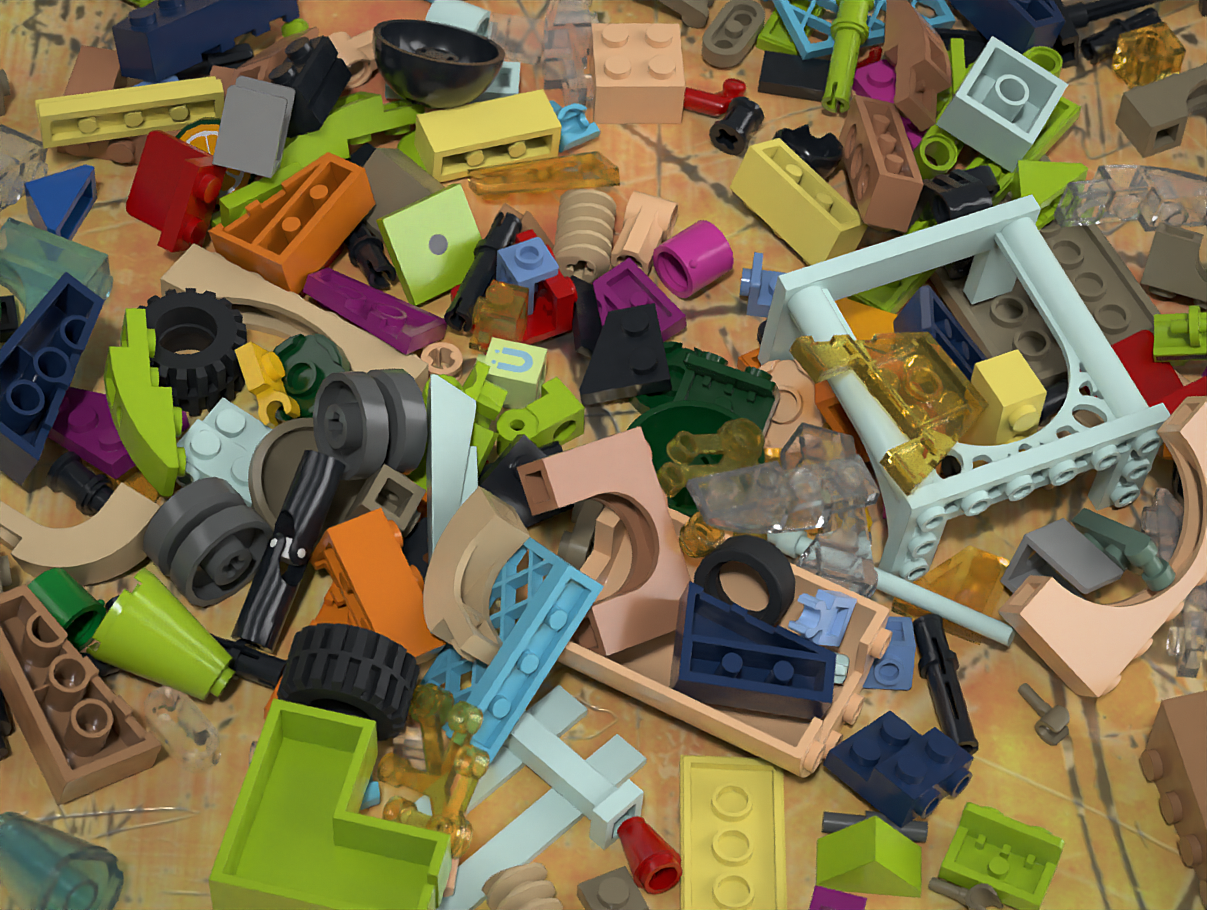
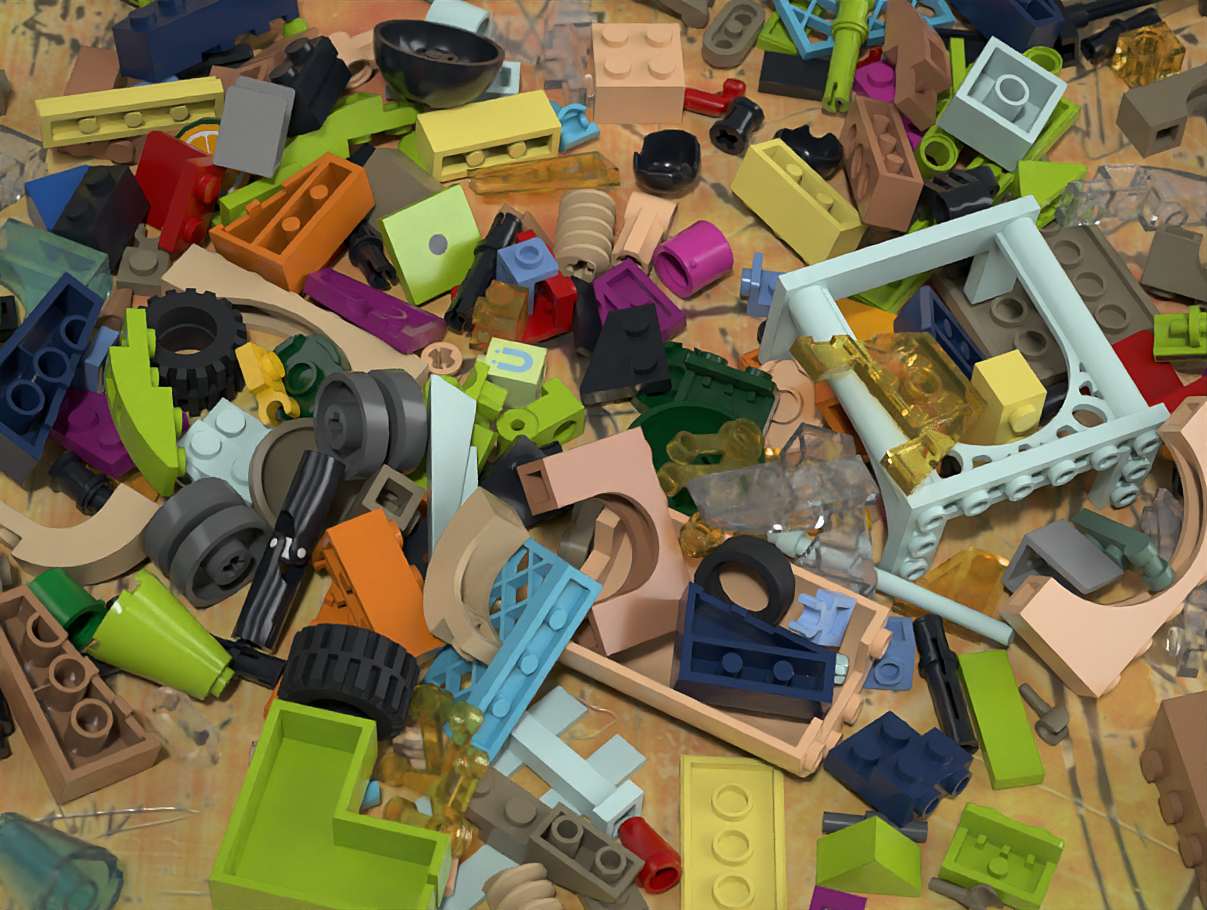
none -> black brick [52,165,151,270]
none -> medium blue bracket [70,326,119,393]
none -> medium nougat bar [94,288,133,347]
none -> dark tan plate [116,223,171,298]
none -> dark tan slope [438,752,645,904]
none -> black hair [633,129,701,194]
none -> lime tile [957,649,1045,790]

